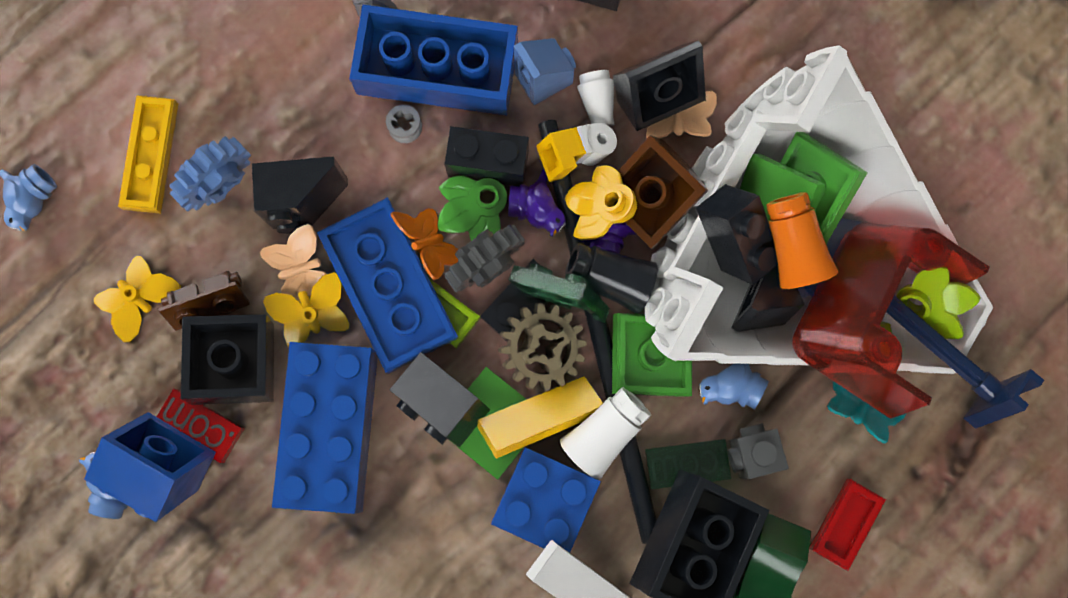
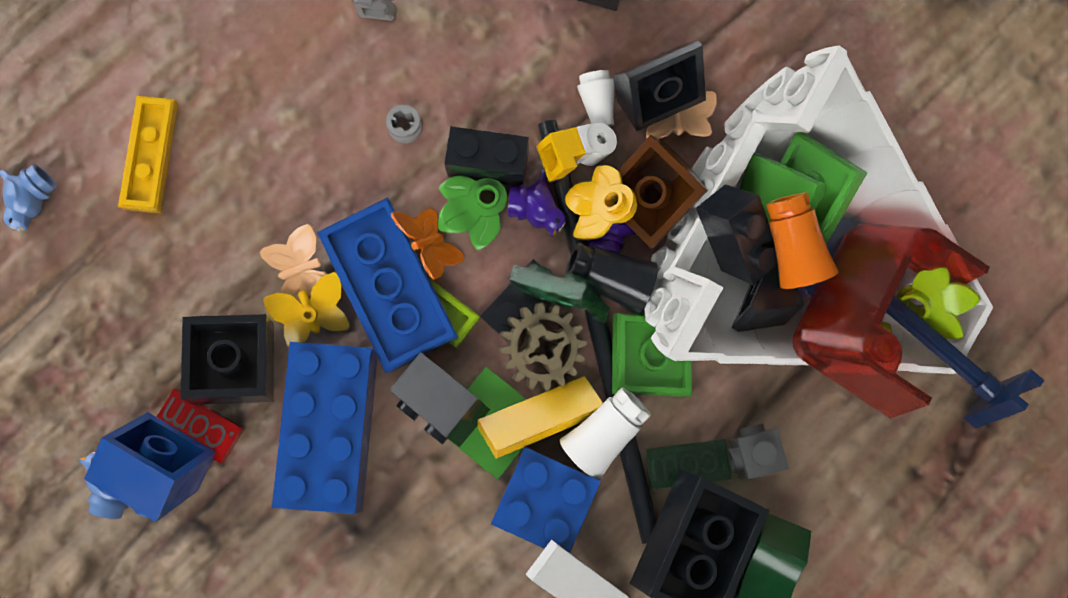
yellow piece [94,256,181,342] -> none
reddish brown hinge [158,271,250,331] -> none
medium blue gear [169,137,251,211] -> none
black slope [252,156,348,234] -> none
blue brick [349,4,518,116] -> none
dark grey gear [444,225,525,293] -> none
medium blue slope [513,38,576,105] -> none
medium blue animal [698,364,769,410] -> none
red tile [809,479,886,571] -> none
teal piece [827,368,908,444] -> none

